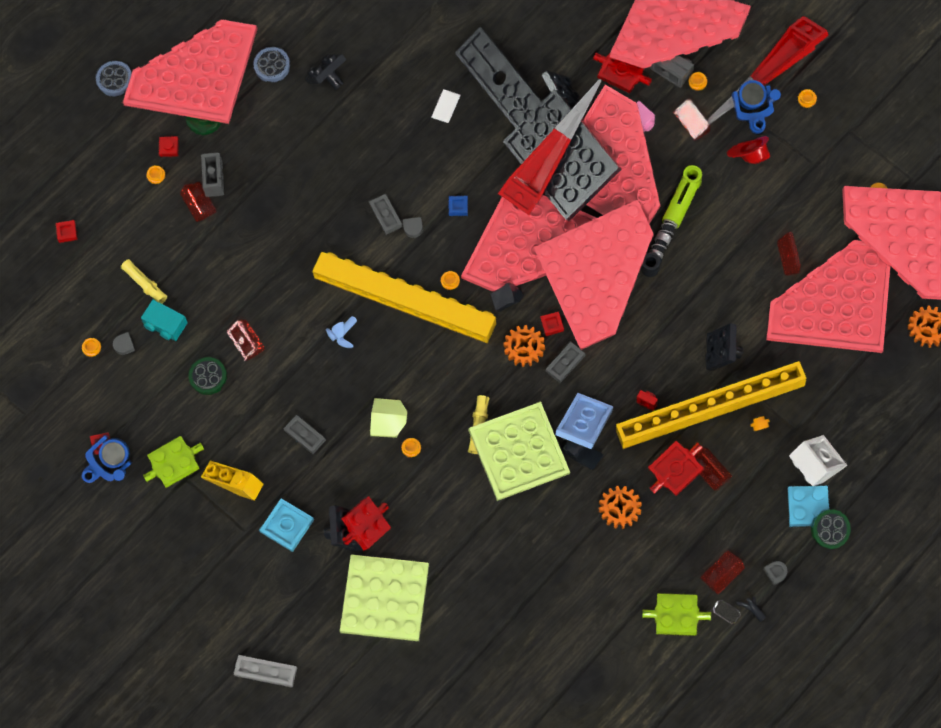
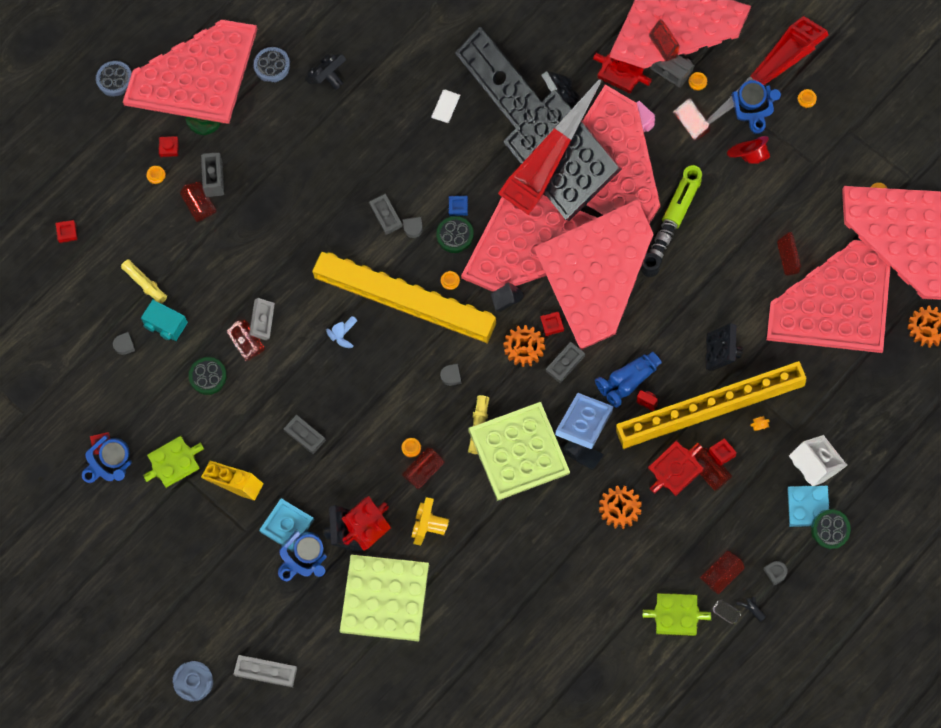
light orange plate [82,338,101,357] -> none
yellowish green slope [370,398,407,438] -> none
none -> sand blue tile [173,661,213,701]
none -> light grey plate [249,298,275,340]
none -> blue piece [278,529,327,581]
none -> clear red slope [402,448,445,490]
none -> yellow plate [411,497,449,546]
none -> tile [436,216,474,253]
none -> dark grey tile [440,364,462,386]
none -> blue piece [595,352,662,408]
none -> clear red slope [649,19,680,61]
none -> red plate [708,439,737,466]

